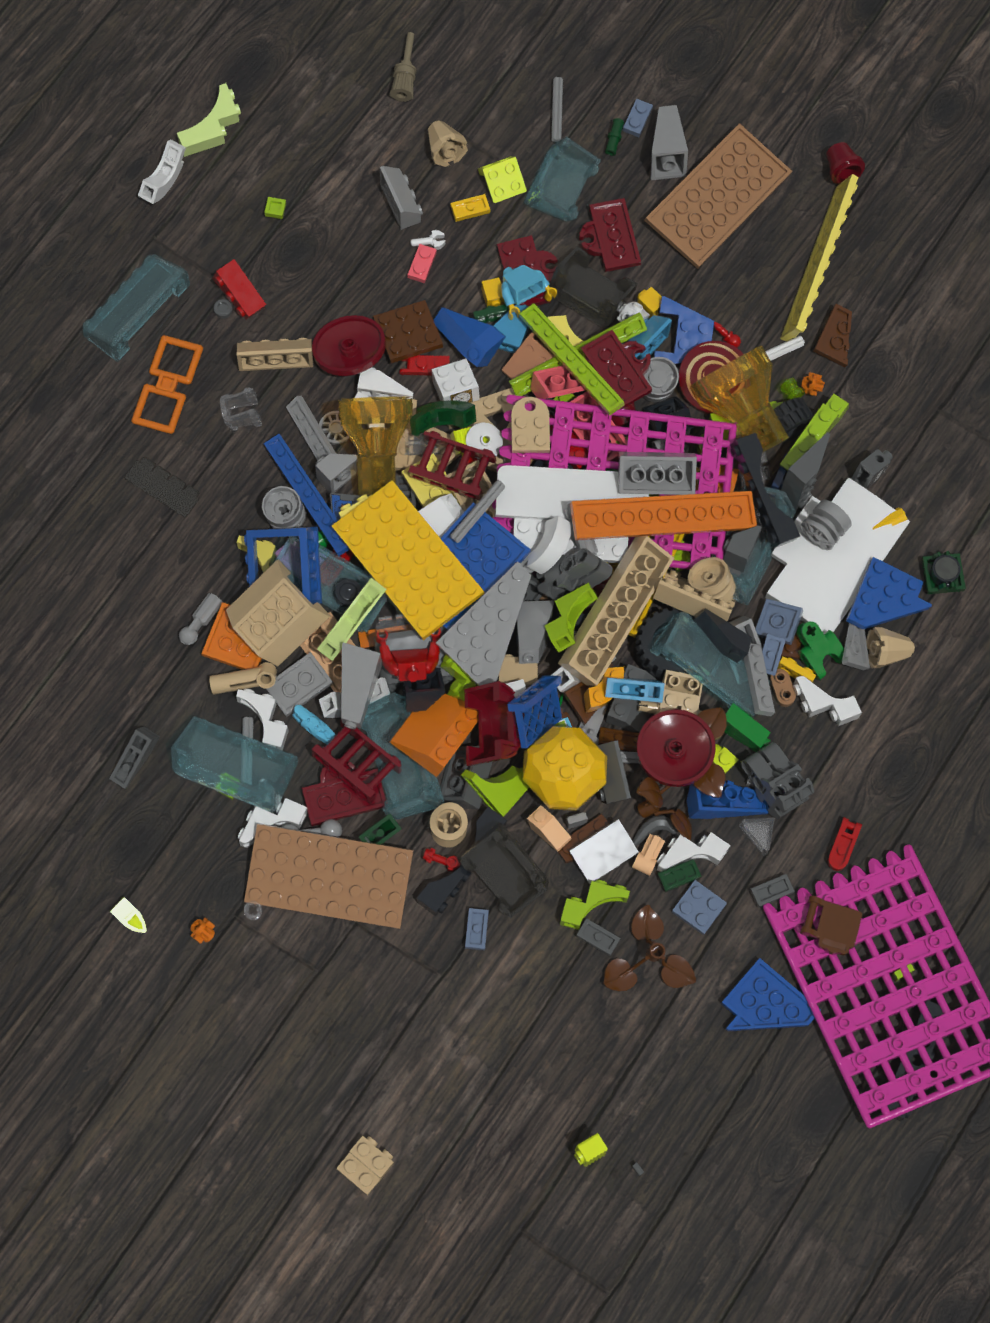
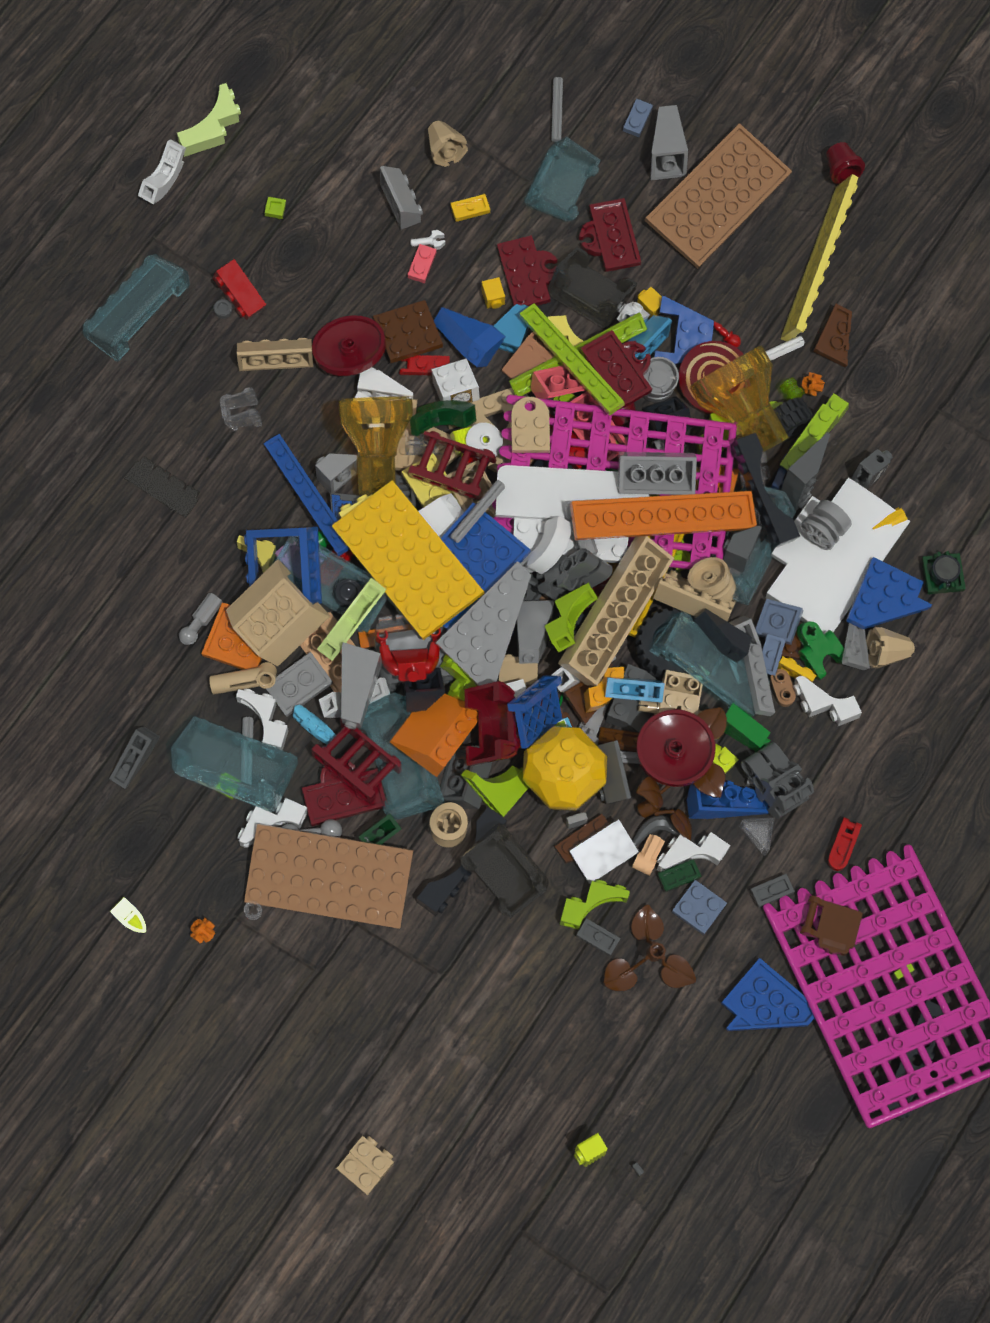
orange bar [131,335,203,434] -> none
light grey wheel [262,486,306,529] -> none
light grey plate [286,396,336,460] -> none
light grey wheel [319,411,354,445] -> none
dark tan piece [390,32,416,102] -> none
red bar [423,848,460,872] -> none
sand blue plate [465,908,489,950] -> none
dark green plate [473,304,510,323] -> none
neon yellow bracket [478,156,527,203] -> none
medium azure torso [501,265,557,320] -> none
light nougat slope [527,805,572,852] -> none
dark green pin [605,118,624,156] -> none

